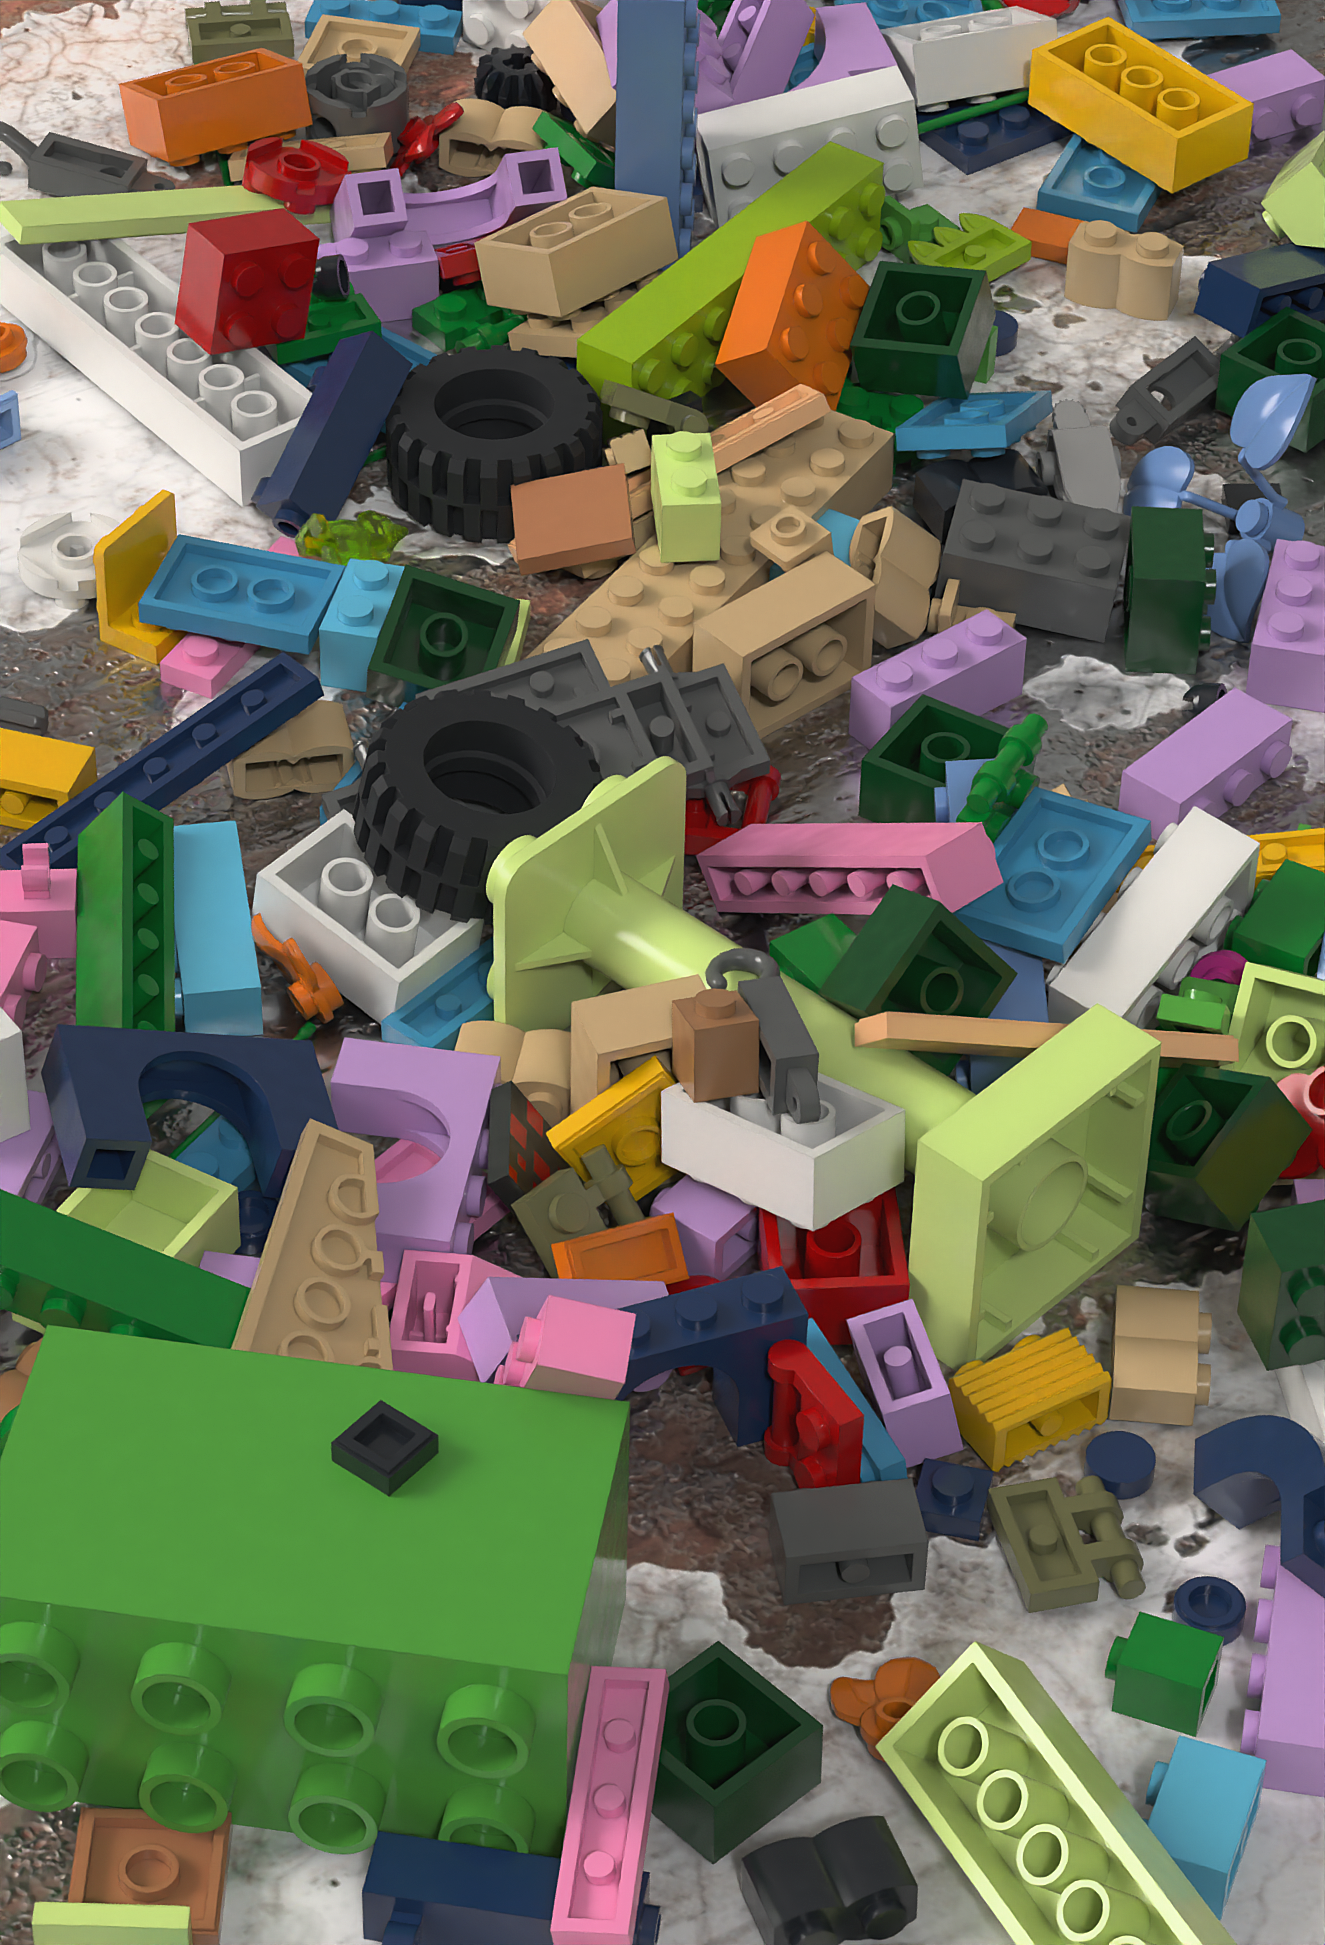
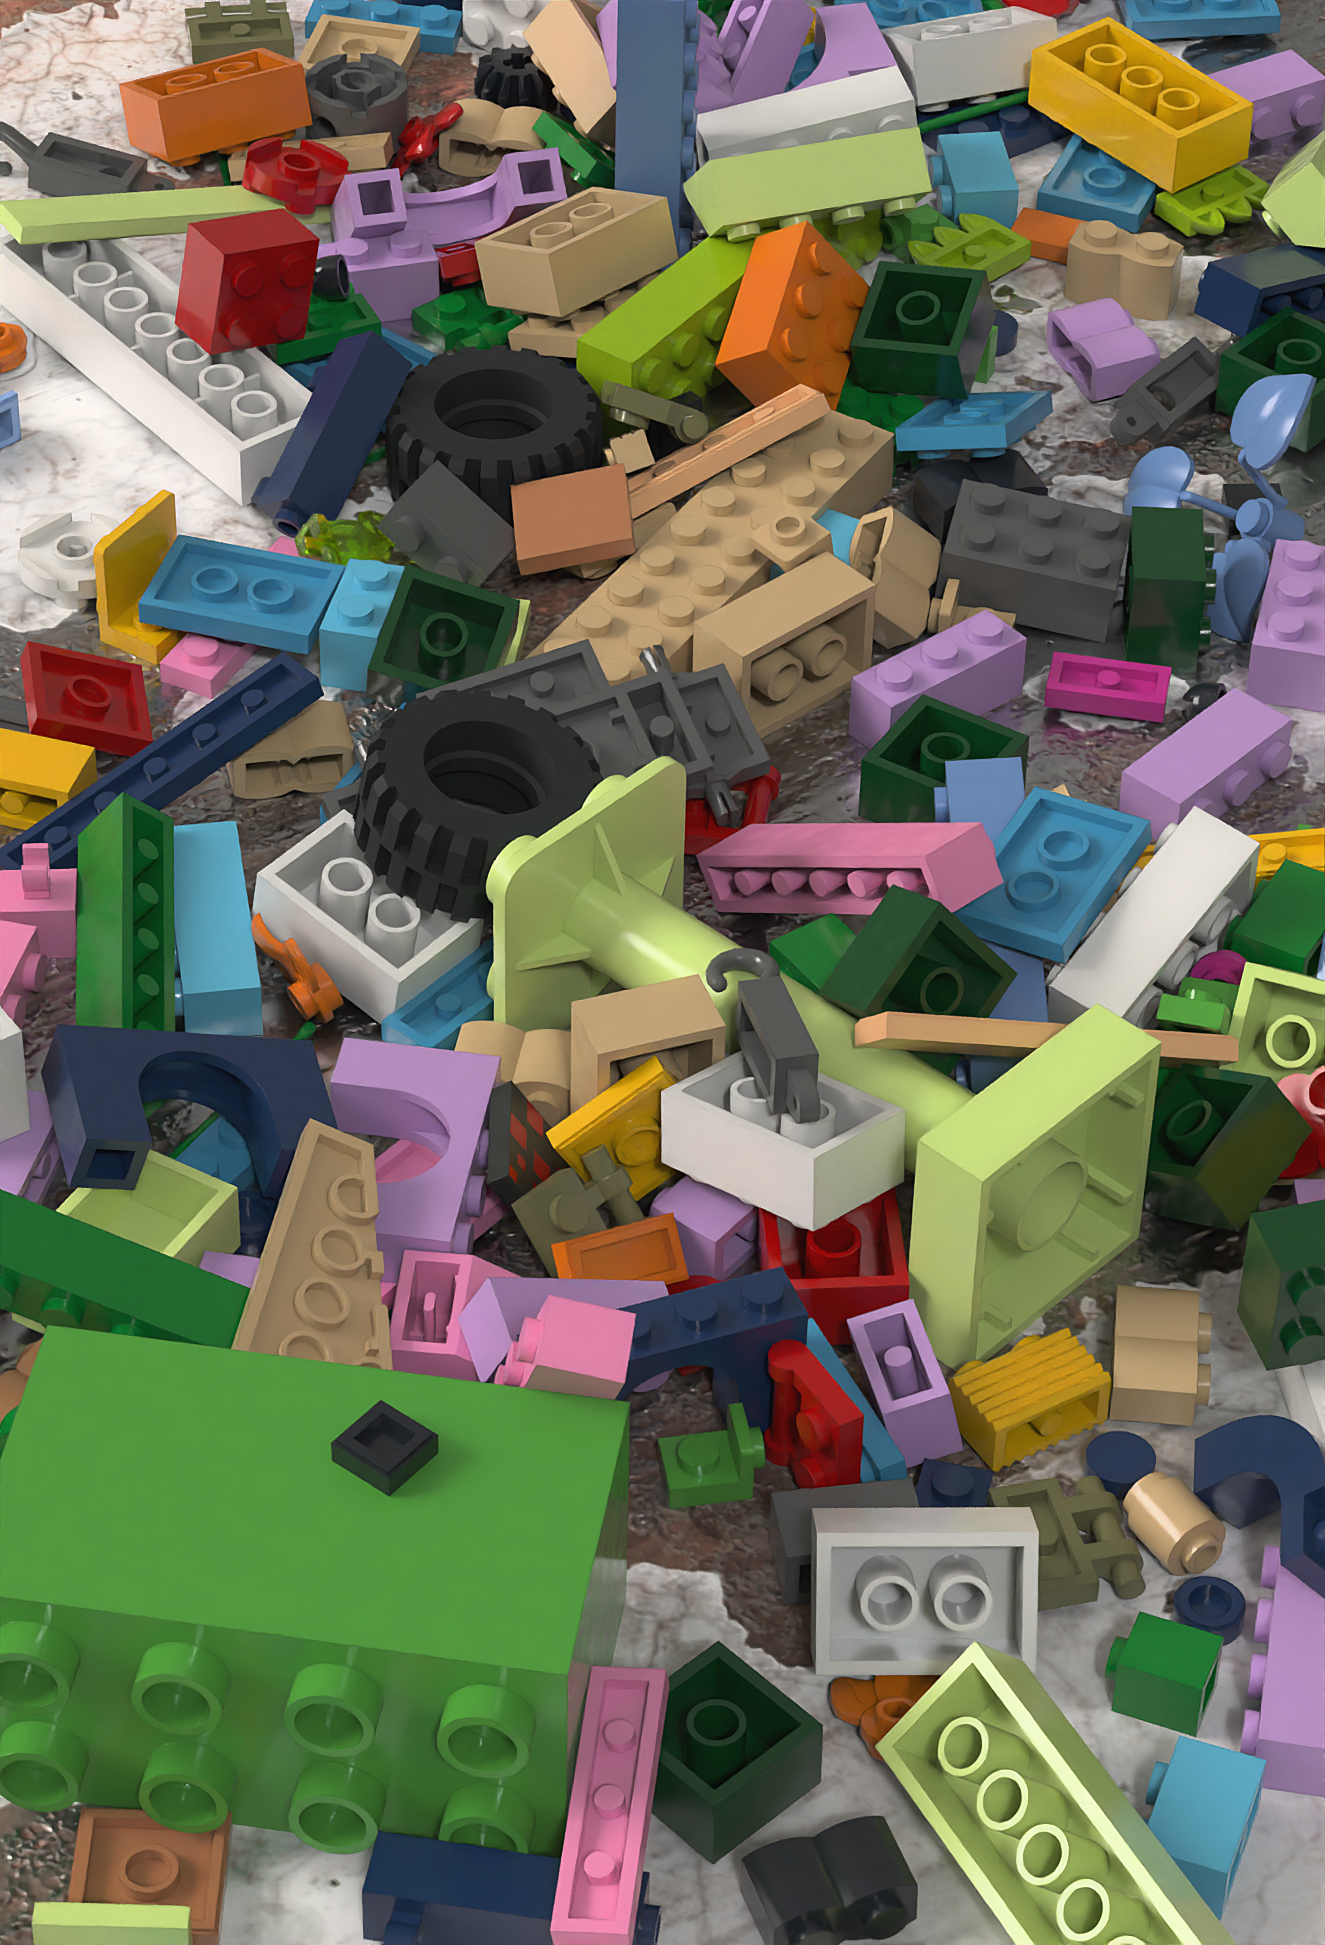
yellowish green brick [651,431,722,563] -> none
medium nougat brick [672,989,759,1103] -> none
green plate [956,713,1048,843] -> none
light grey hinge [1036,399,1122,513] -> none
none -> red plate [20,641,153,757]
none -> dark grey brick [377,460,516,588]
none -> bright green bracket [657,1402,765,1509]
none -> yellowish green slope [683,126,932,242]
none -> white brick [810,1507,1039,1676]
none -> medium azure brick [928,131,1019,231]
none -> dark pink plate [1044,652,1172,723]
none -> lavender brick [1046,297,1161,401]
none -> tan brick [1123,1472,1226,1576]
none -> lime plate [1154,163,1271,237]

